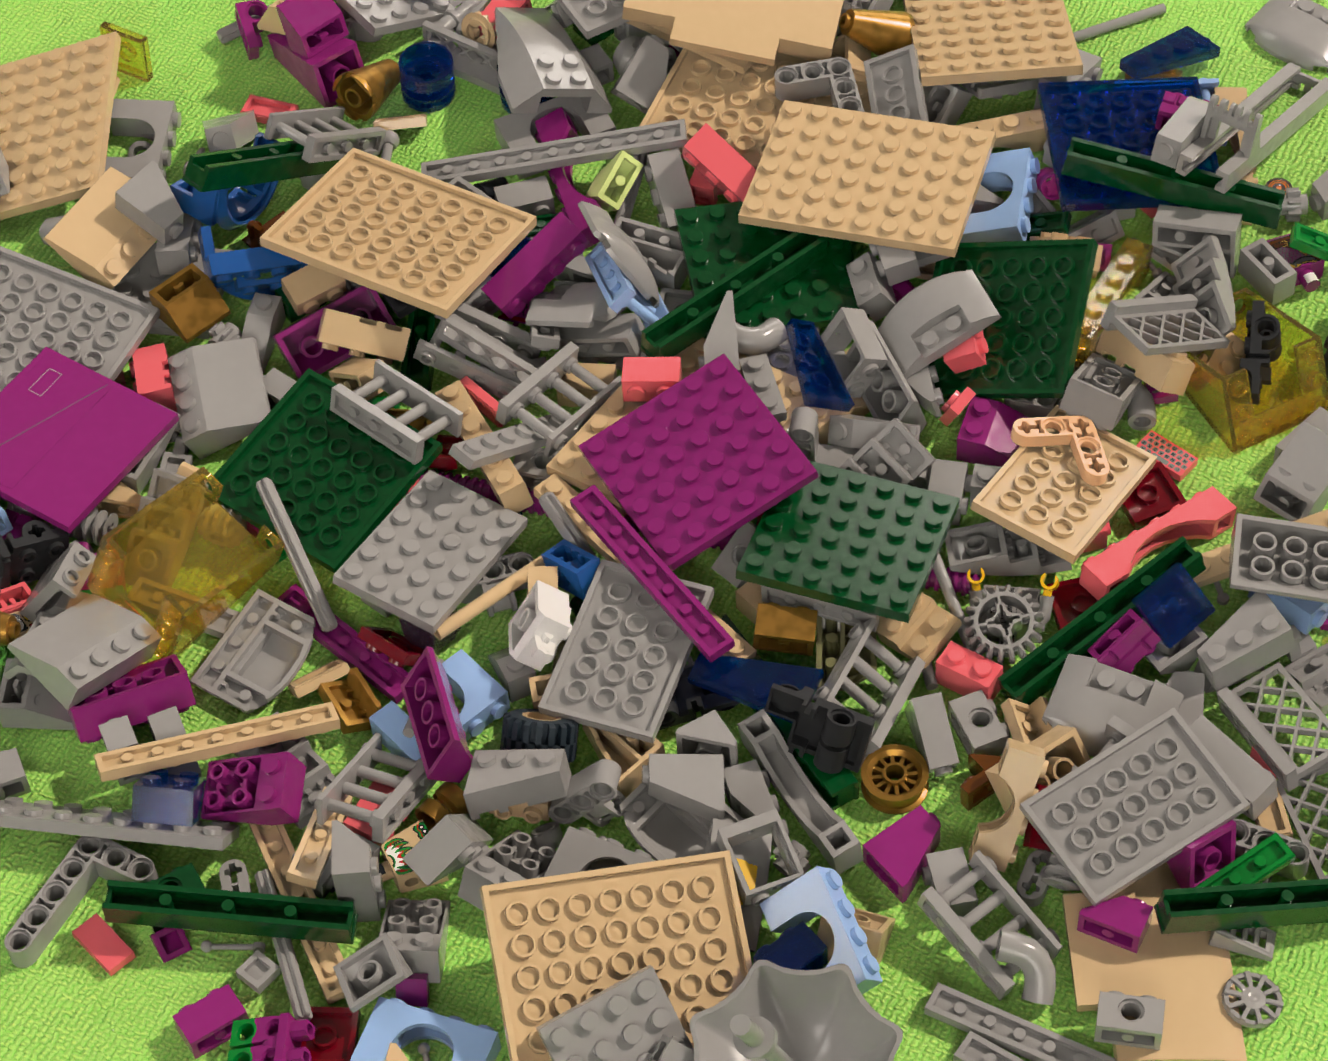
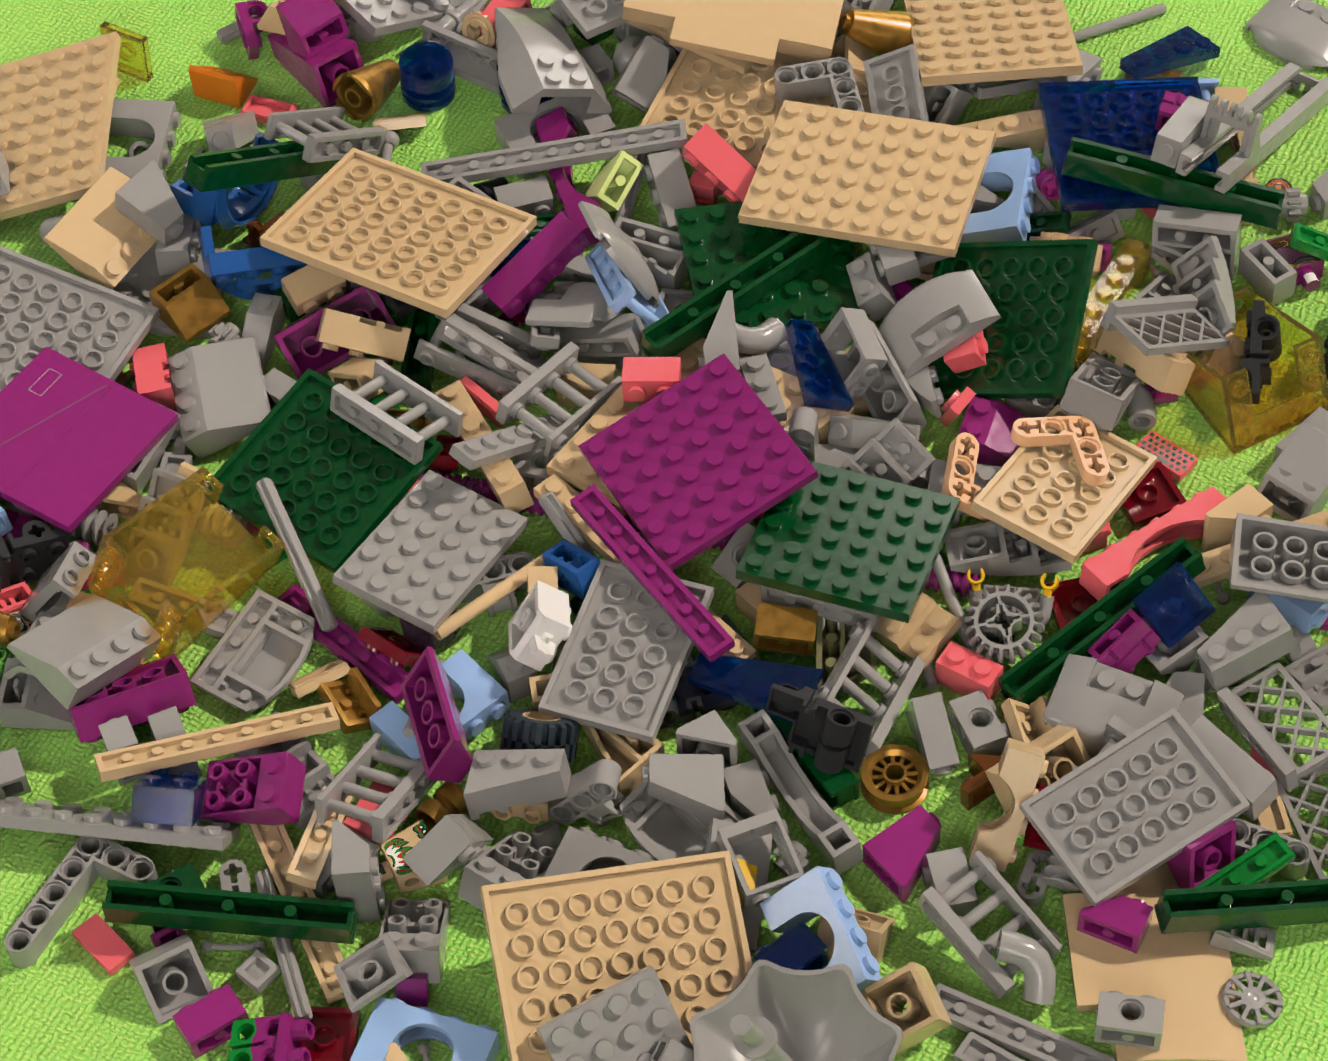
none -> light grey slope [128,934,213,1025]
none -> orange slope [188,65,258,108]
none -> tan hinge [861,961,952,1055]
none -> light nougat beam [942,432,1004,528]
none -> tan slope [1201,483,1274,552]

